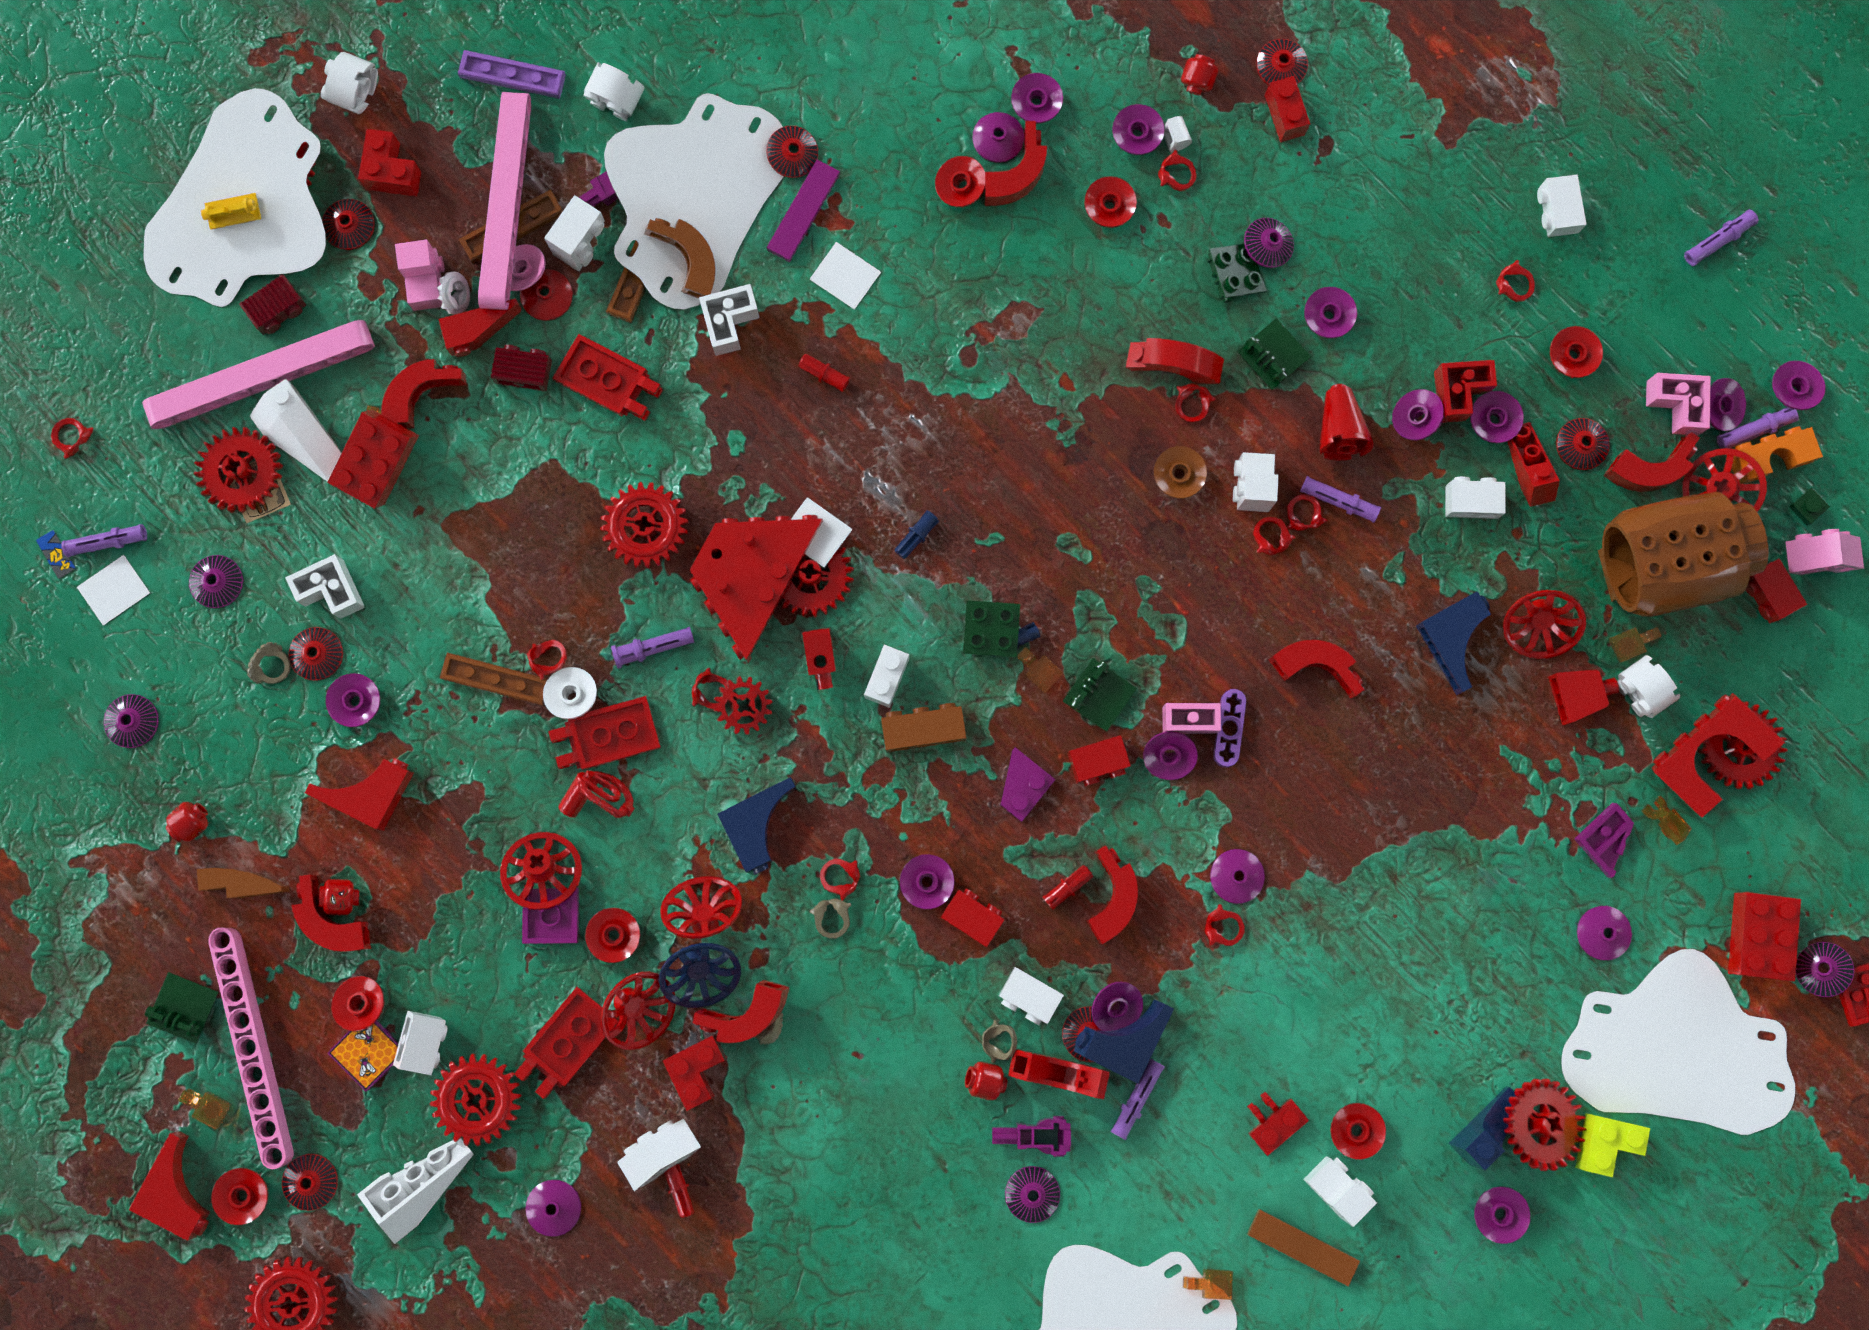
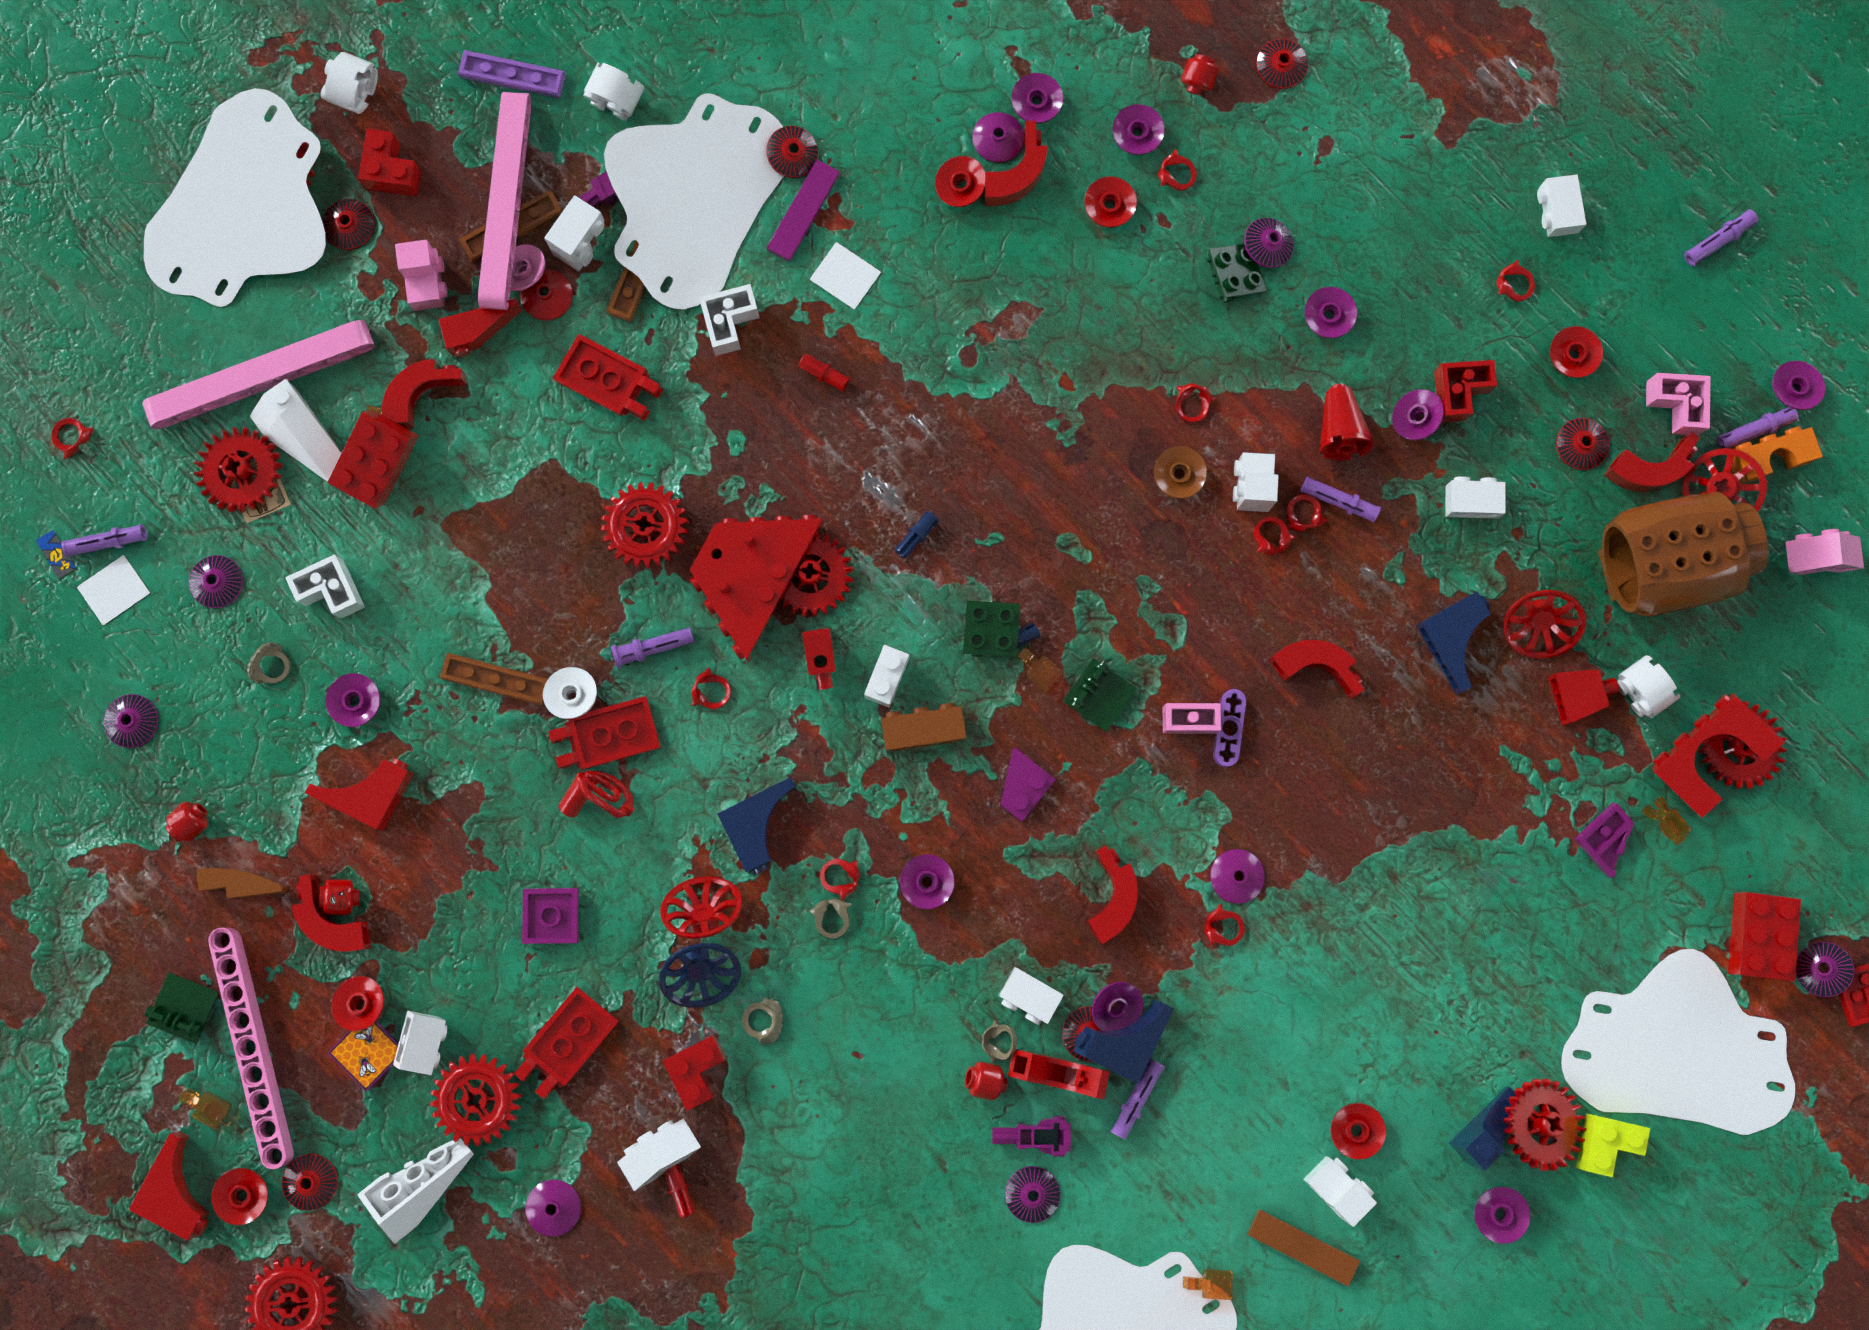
yellow hinge [201,193,261,230] -> none
dark red brick [239,274,307,335] -> none
dish [289,627,343,681] -> none
white gear [437,272,470,314] -> none
dark red brick [491,345,552,392] -> none
red wheel [500,832,582,910] -> none
red piece [527,640,567,680] -> none
red dish [585,908,640,963] -> none
red wheel [600,971,676,1050] -> none
dark orange arch [644,218,715,299] -> none
red arch [692,980,789,1043] -> none
red gear [713,676,773,735] -> none
white sticker [791,497,852,567] -> none
red brick [940,888,1005,947] -> none
red axle [1043,865,1093,910] -> none
red brick [1067,735,1131,787] -> none
red arch [1126,338,1224,384] -> none
magenta dish [1143,731,1198,780] -> none
white brick [1164,116,1192,153] -> none
dark green hinge [1237,318,1311,390] -> none
red hinge [1247,1092,1309,1156] -> none
red brick [1264,76,1310,142] -> none
magenta dish [1470,391,1524,443] -> none
red slope [1507,422,1560,507] -> none
magenta dish [1577,906,1632,960] -> none
clear orange plate [1609,627,1662,663] -> none
magenta dish [1710,378,1746,431] -> none
red brick [1746,558,1808,624] -> none
dark green plate [1789,487,1830,526] -> none

